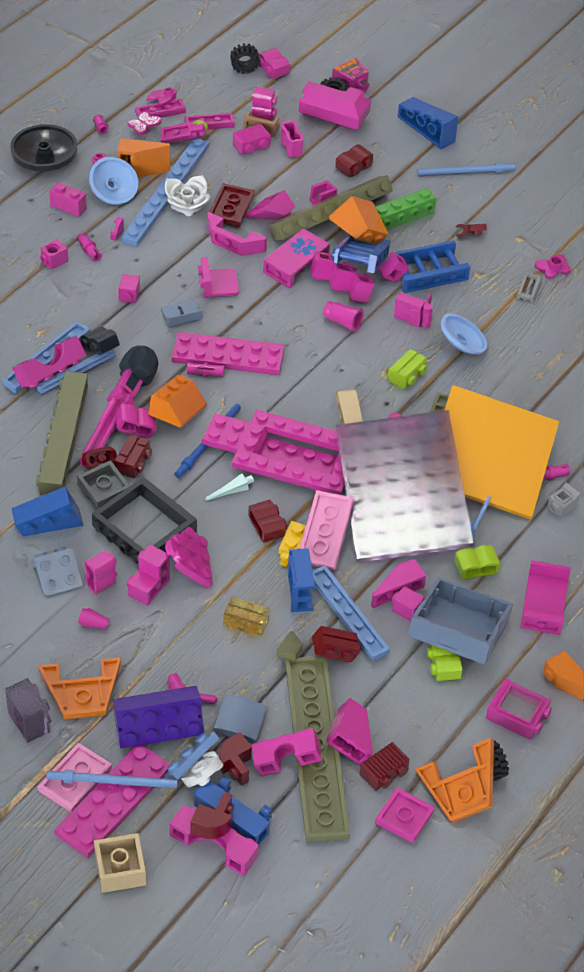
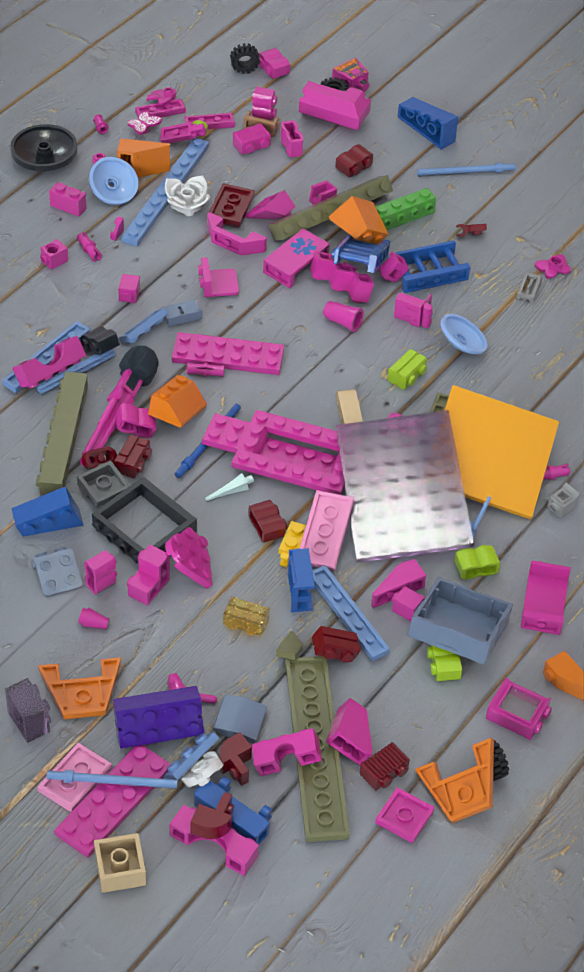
none -> medium blue plate [119,308,168,344]

